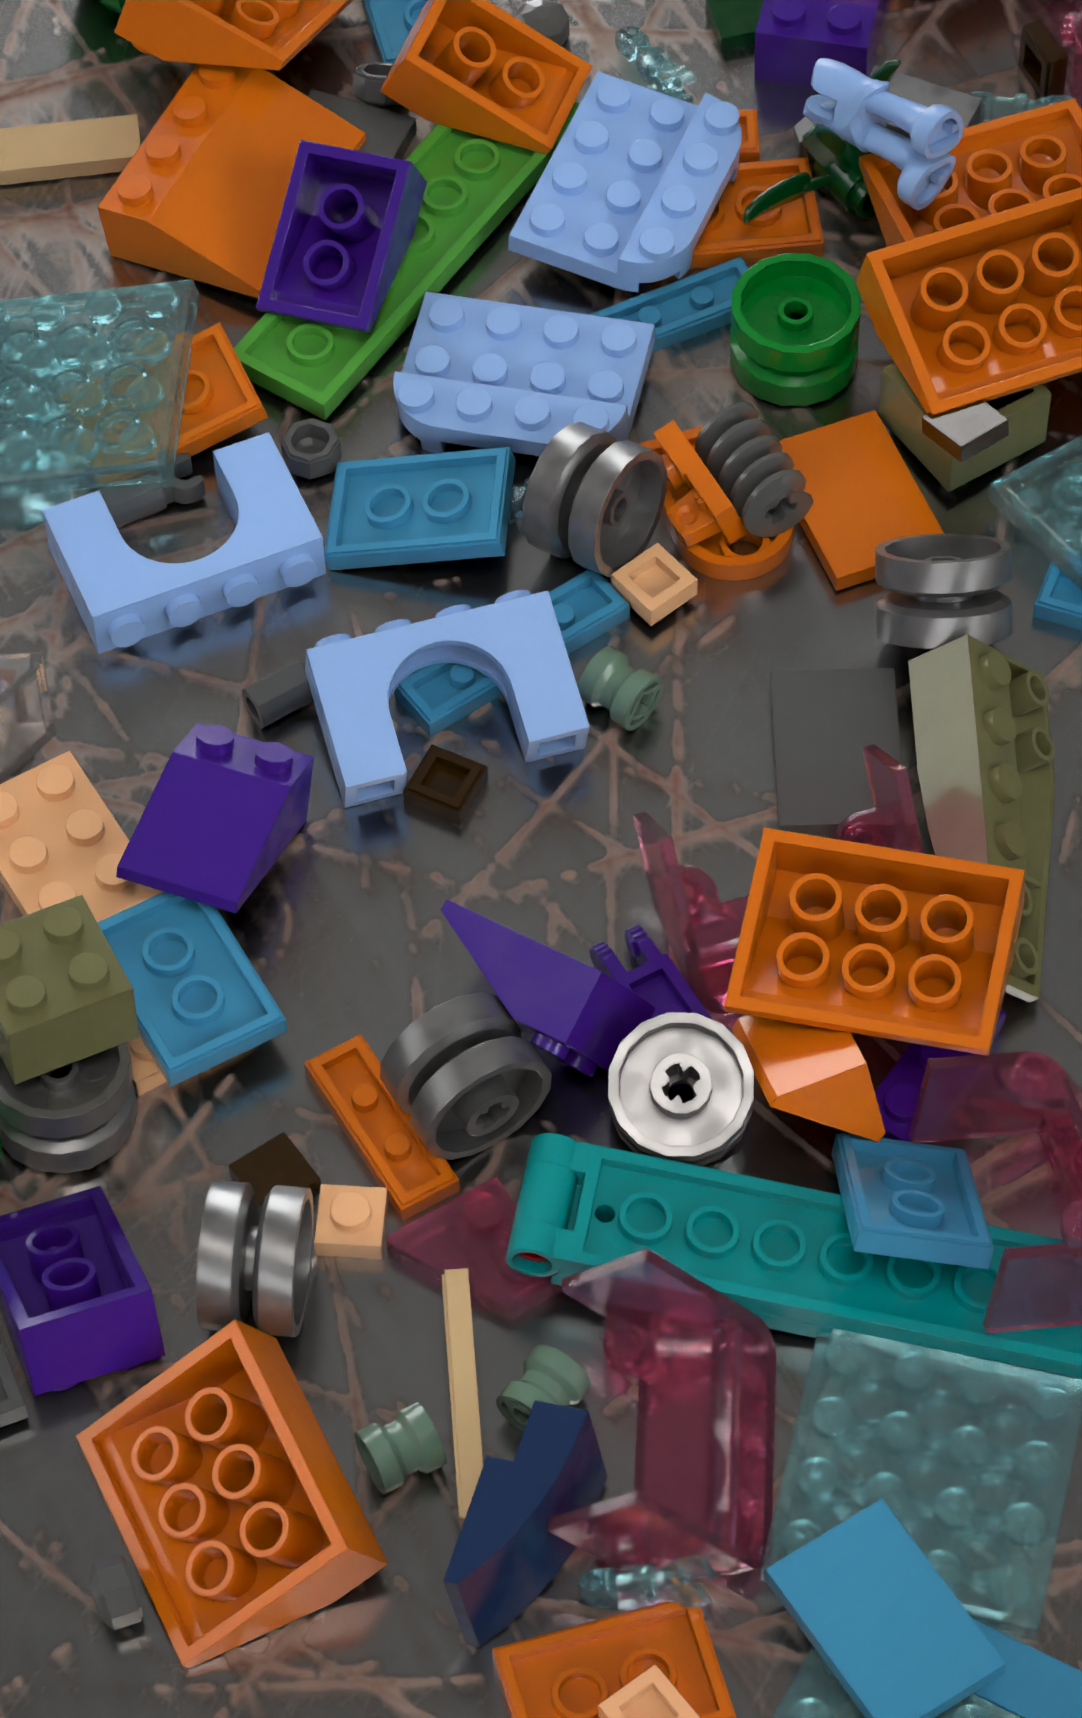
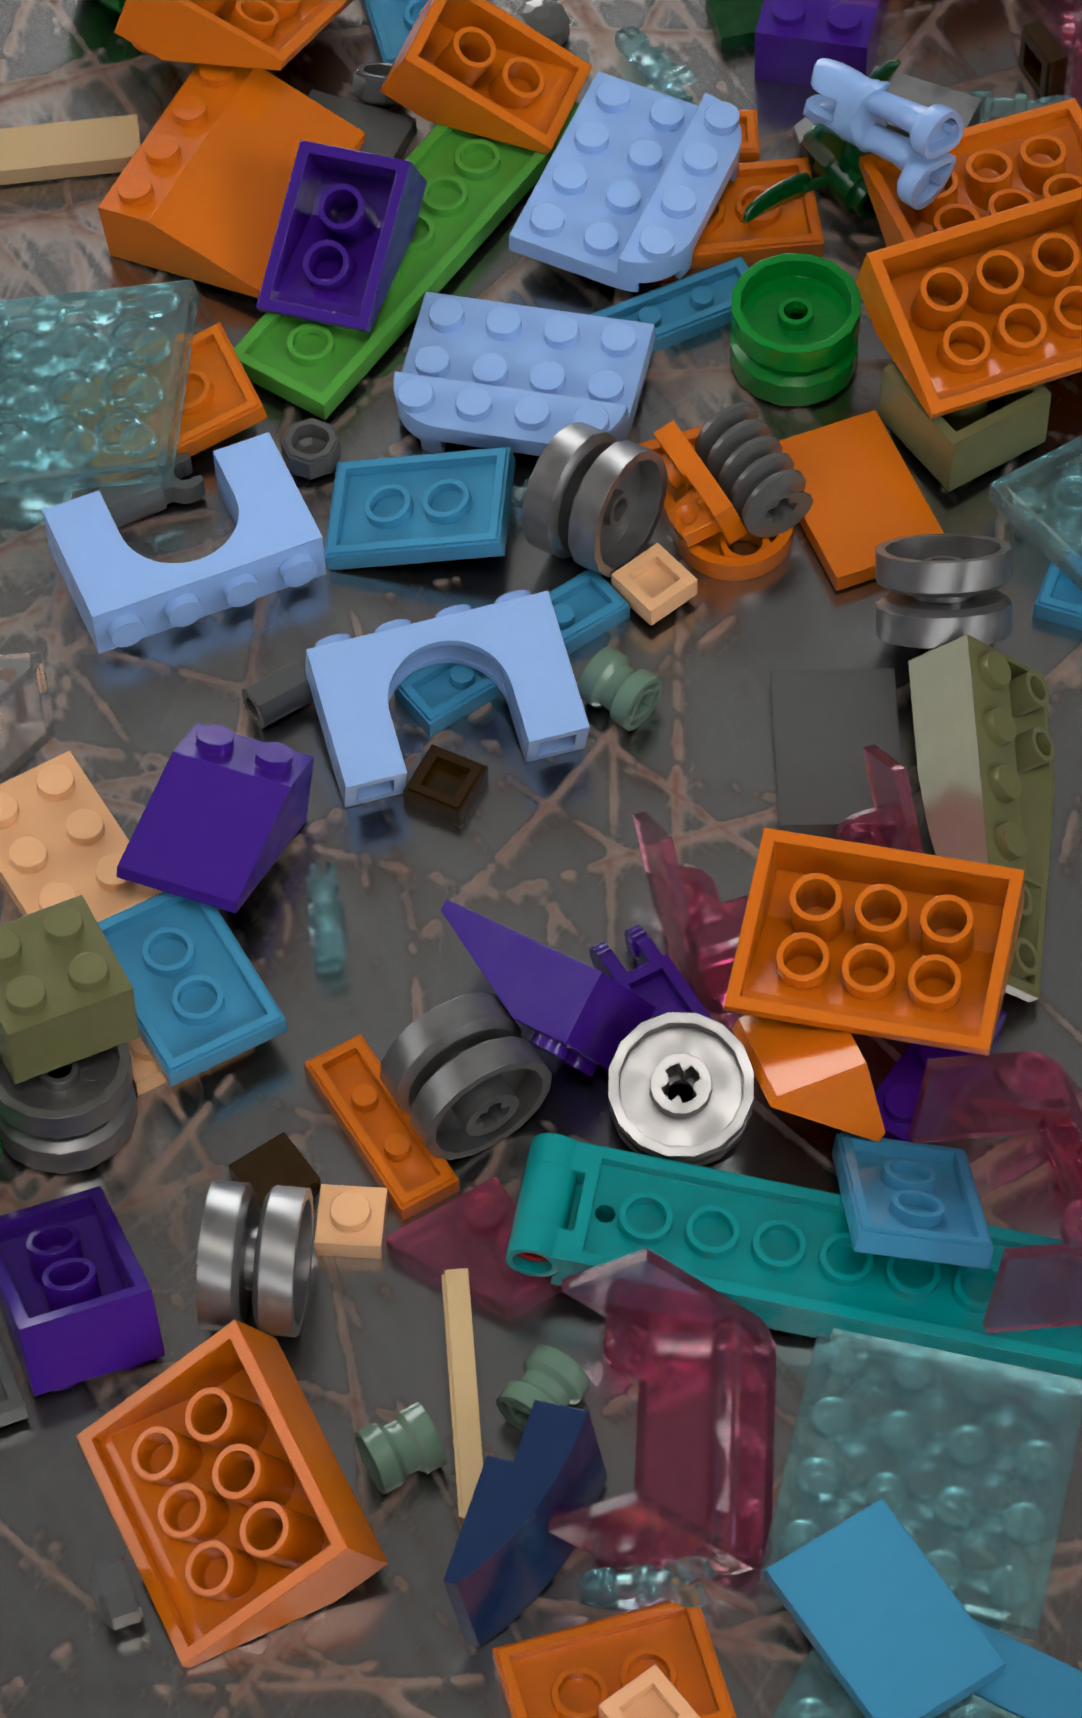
tile [922,400,1009,463] -> none
none -> clear light blue piece [306,861,346,974]

